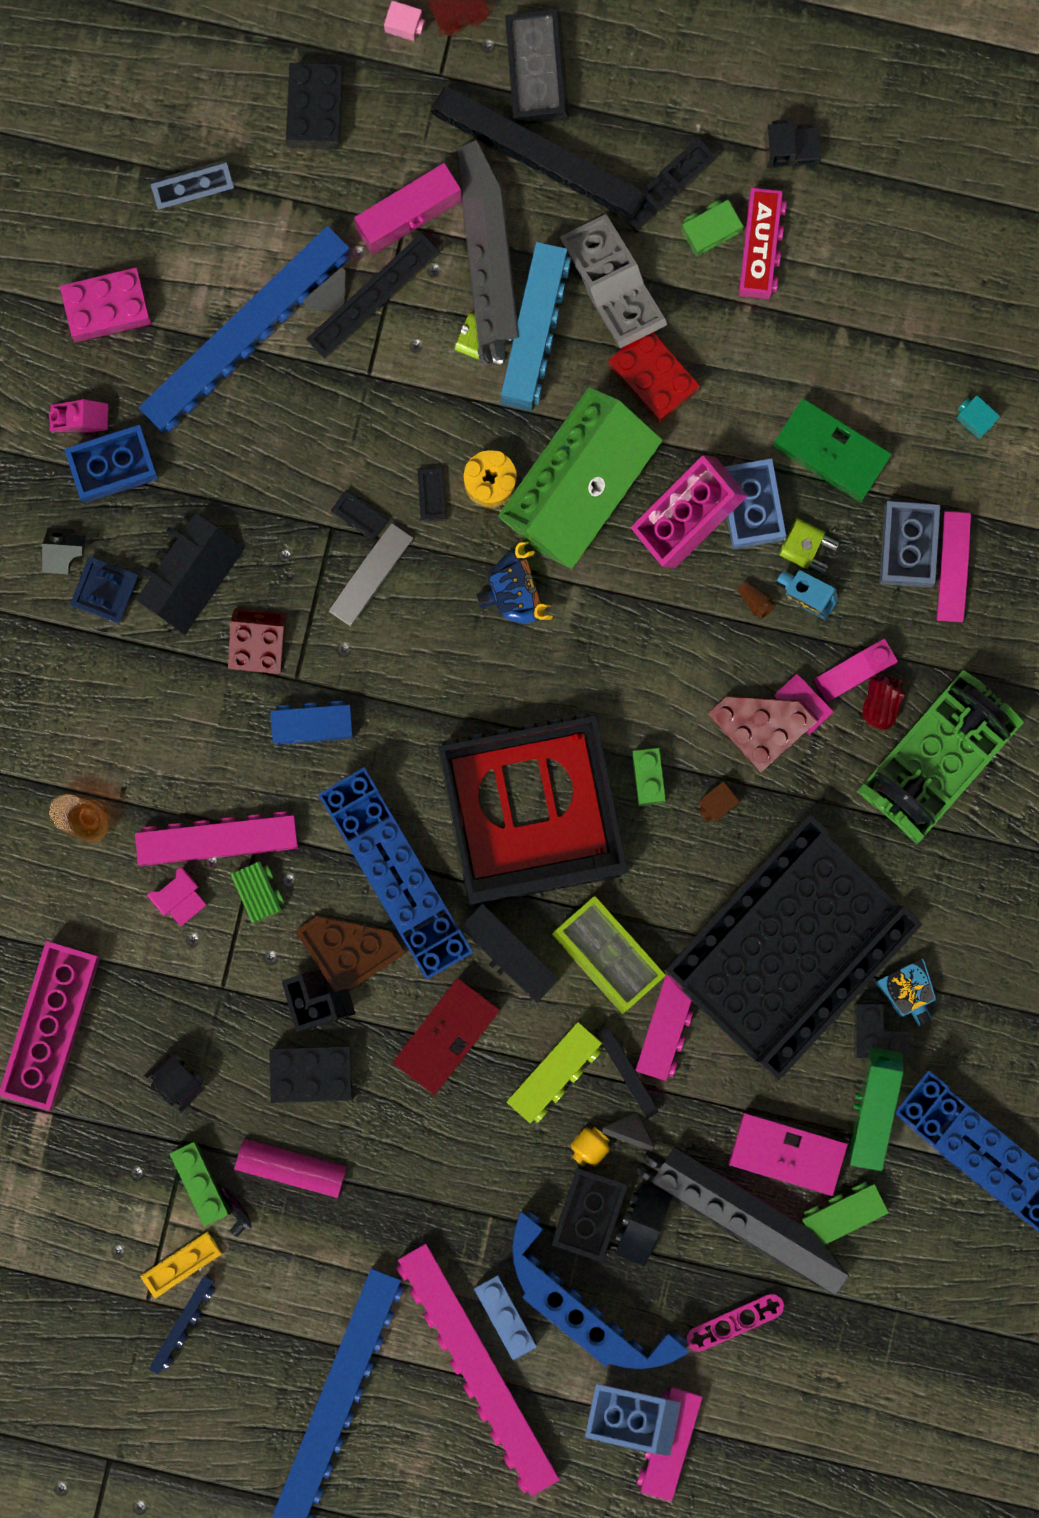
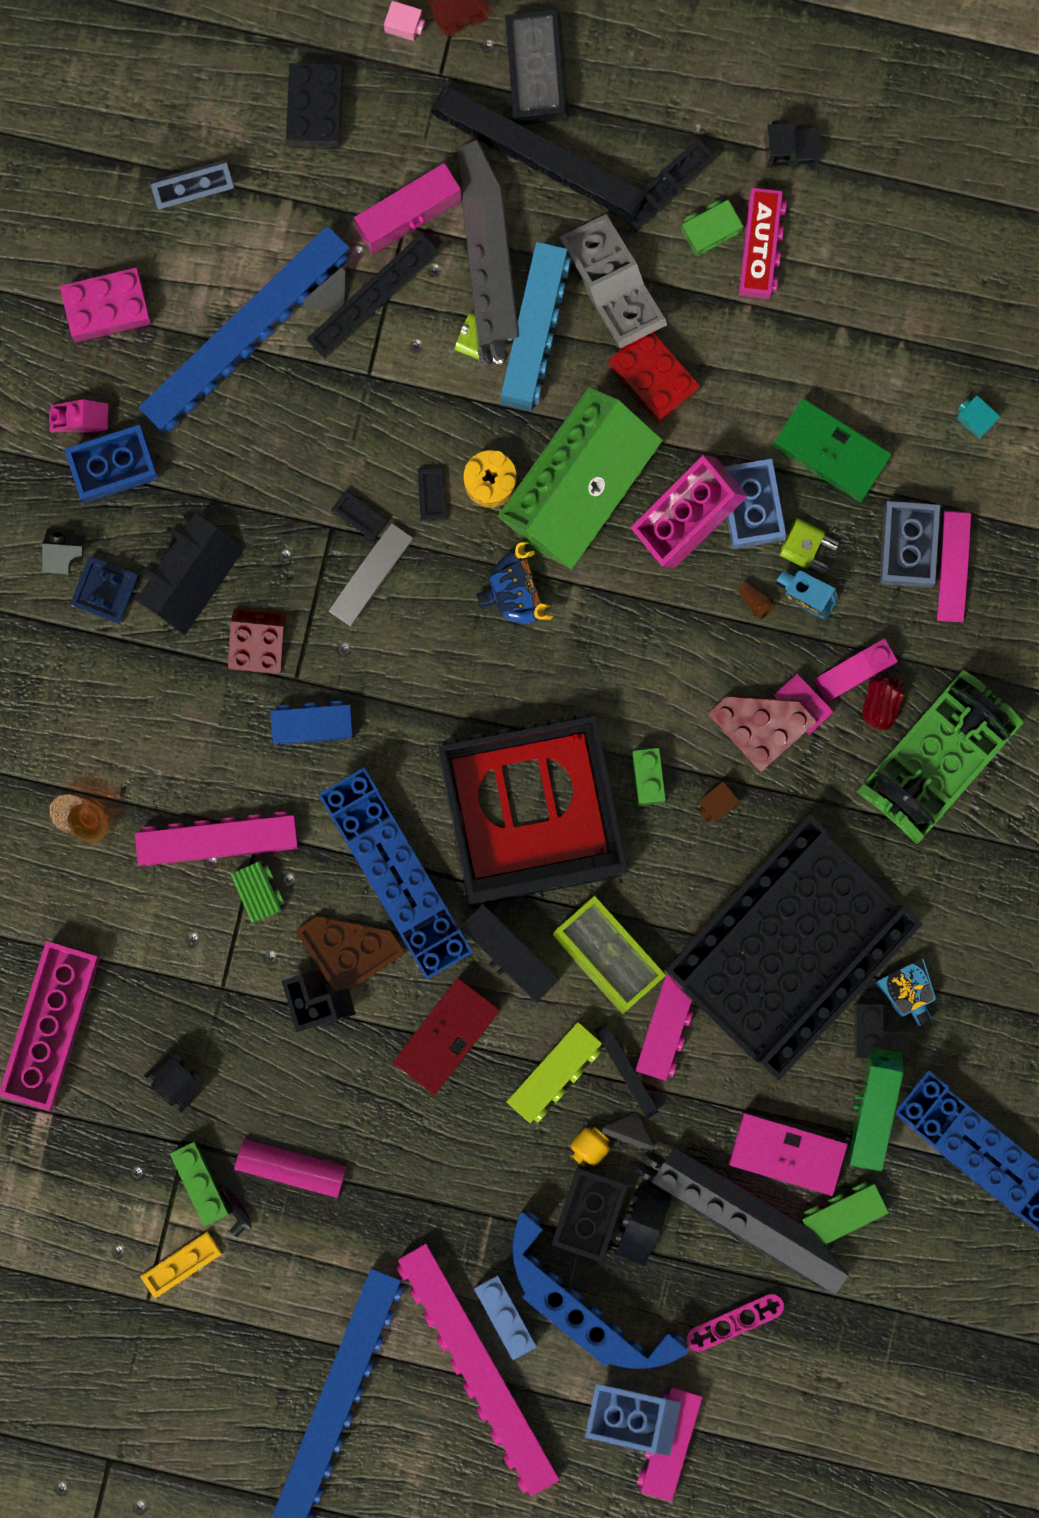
dark pink piece [147,866,207,927] -> none
dark blue plate [149,1275,216,1375] -> none
black brick [269,1047,353,1103] -> none

